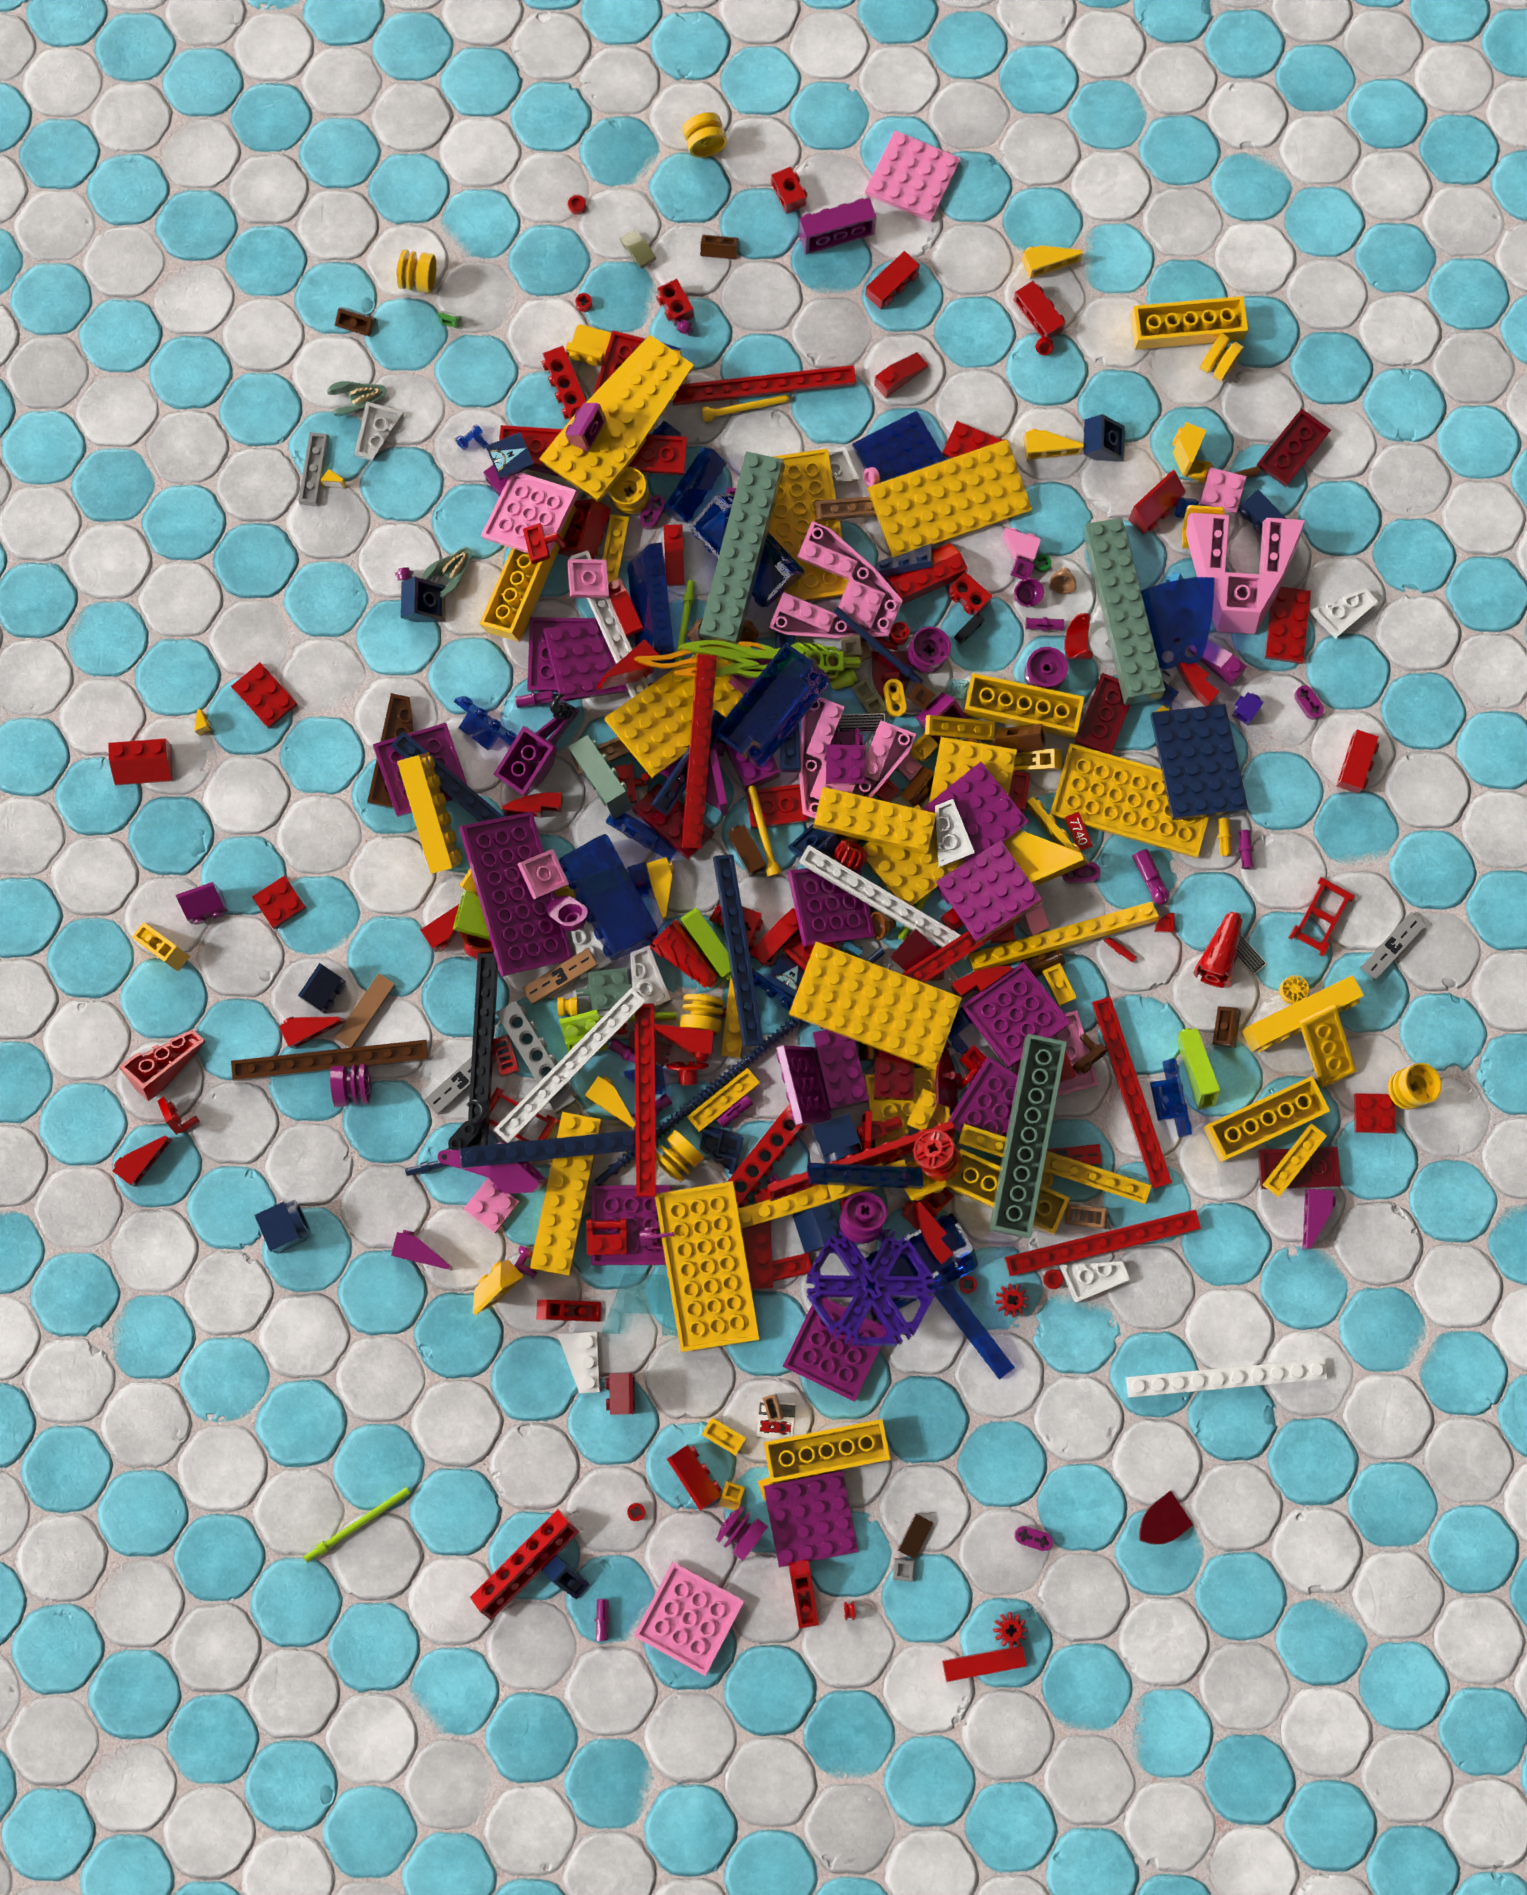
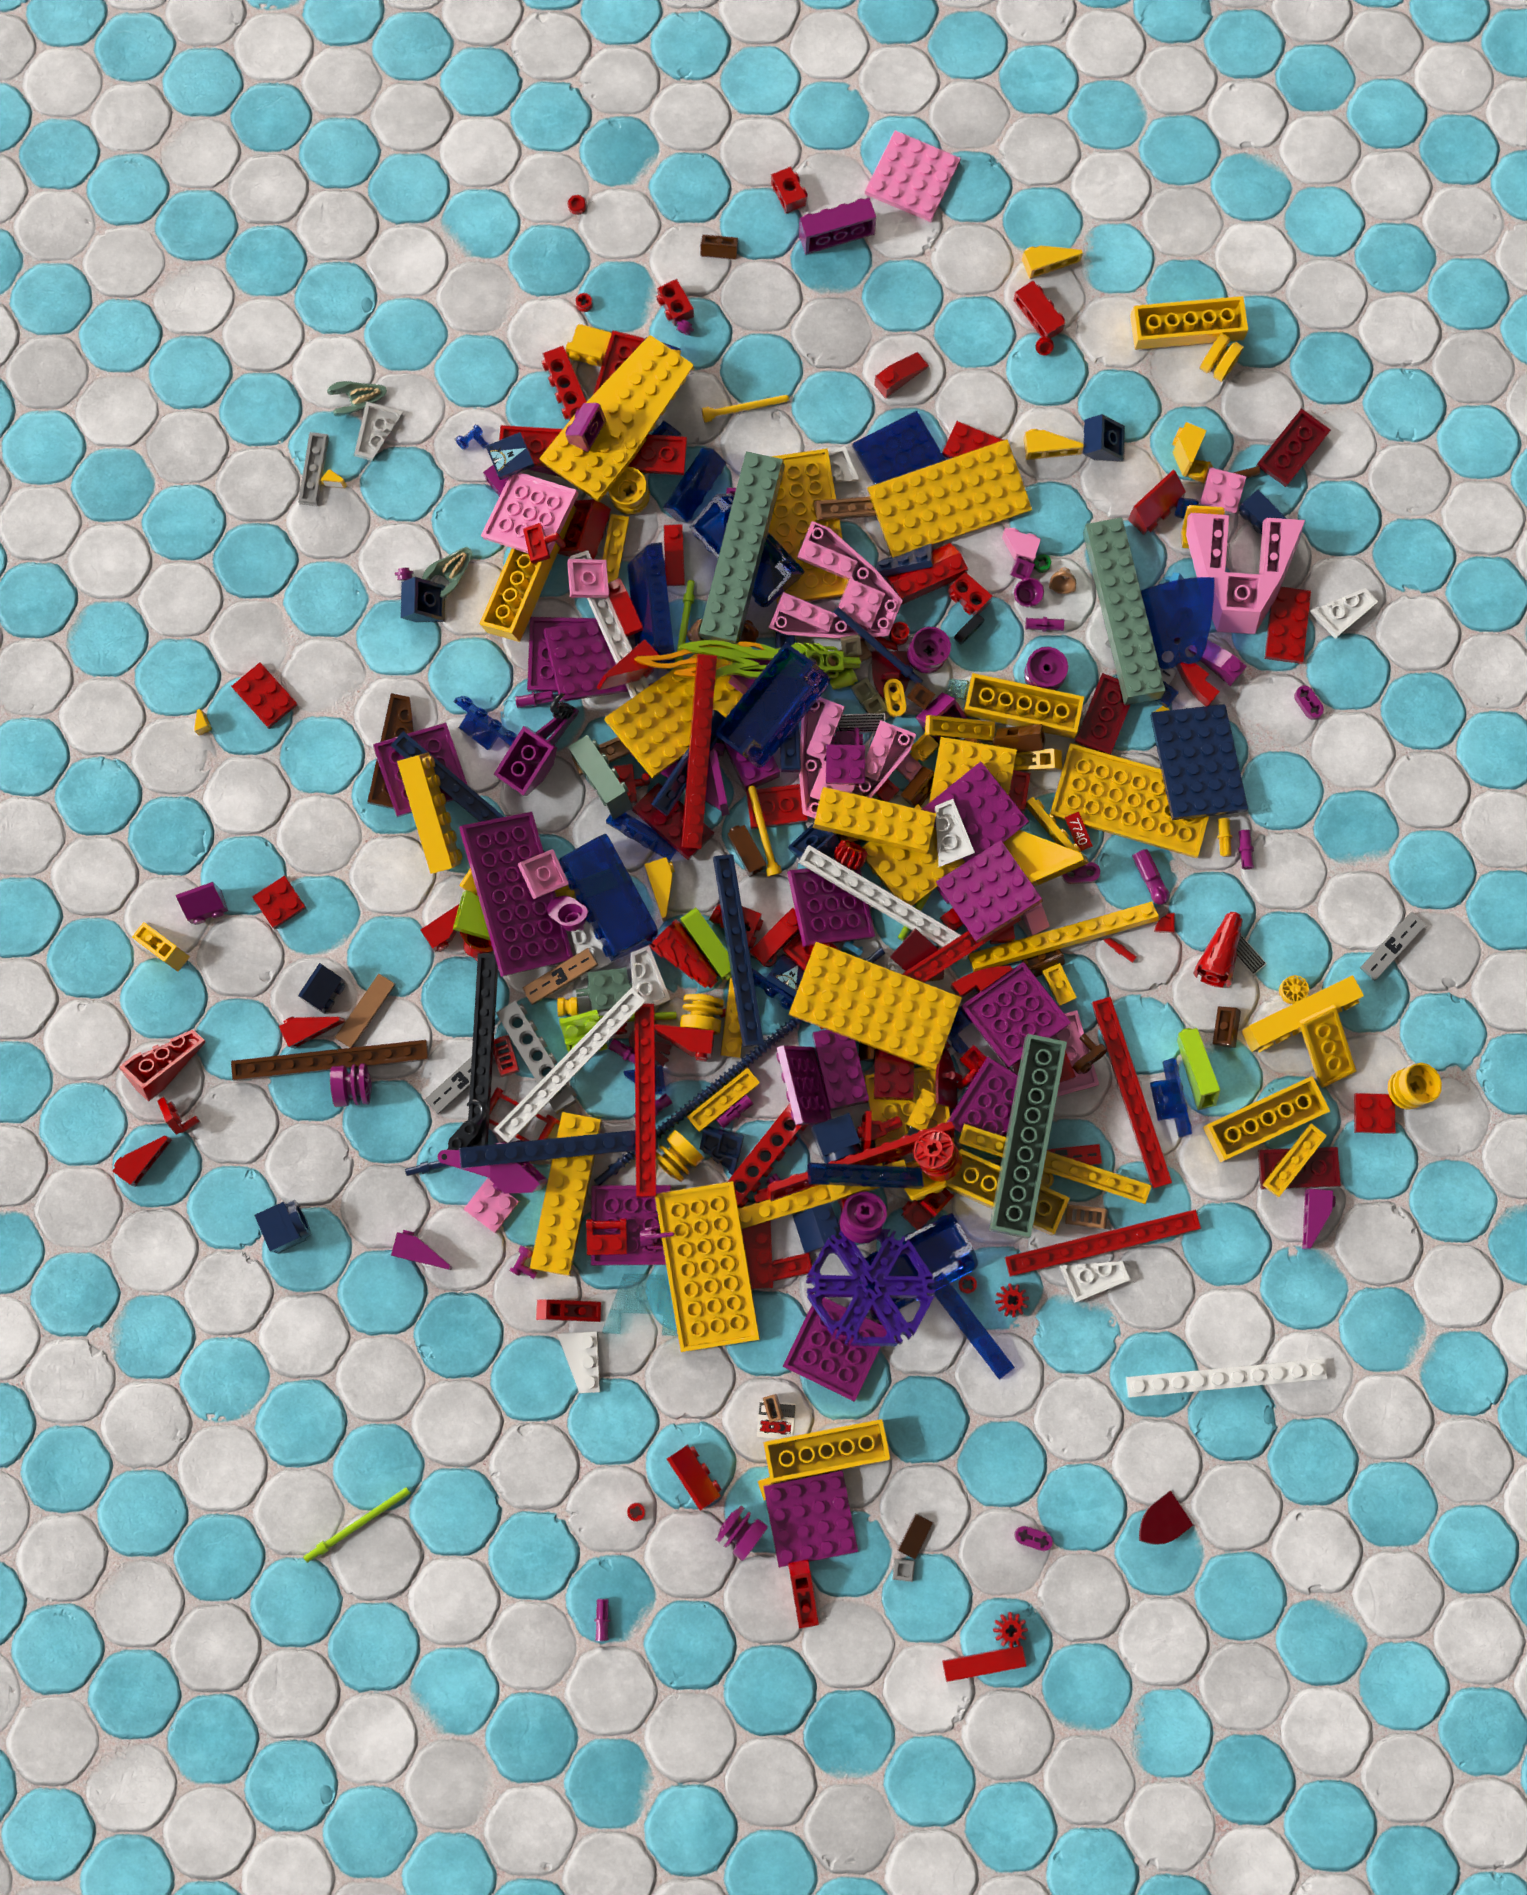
red slope [108,738,173,786] -> none
reddish brown slope [334,307,376,337] -> none
yellow wheel [397,249,437,294] -> none
bright green slope [438,311,461,328] -> none
red brick [470,1509,579,1620] -> none
yellow slope [473,1259,524,1315] -> none
red slope [502,792,563,818] -> none
dark blue slope [542,1555,589,1600] -> none
yellow slope [585,1076,635,1130] -> none
dark red slope [606,1373,635,1415] -> none
olive slope [620,229,656,269] -> none
clear blue slope [626,862,652,899] -> none
bright pink plate [634,1562,744,1676] -> none
magenta beam [640,495,666,530] -> none
red wheel [666,1061,709,1085] -> none
red plate [673,365,856,406] -> none
yellow wheel [682,112,727,158] -> none
yellow plate [701,1417,746,1456] -> none
yellow slope [719,1481,745,1511] -> none
red bush [844,1601,855,1621] -> none
bright pink tile [863,467,880,487] -> none
red brick [865,251,920,309] -> none
dark orange piece [871,912,896,940] -> none
red slope [915,1201,953,1264] -> none
red tile [1043,1269,1063,1289] -> none
red piece [1064,613,1093,660] -> none
dark purple brick [1232,692,1264,725] -> none
red piece [1288,877,1355,957] -> none
red brick [1336,729,1380,794] -> none

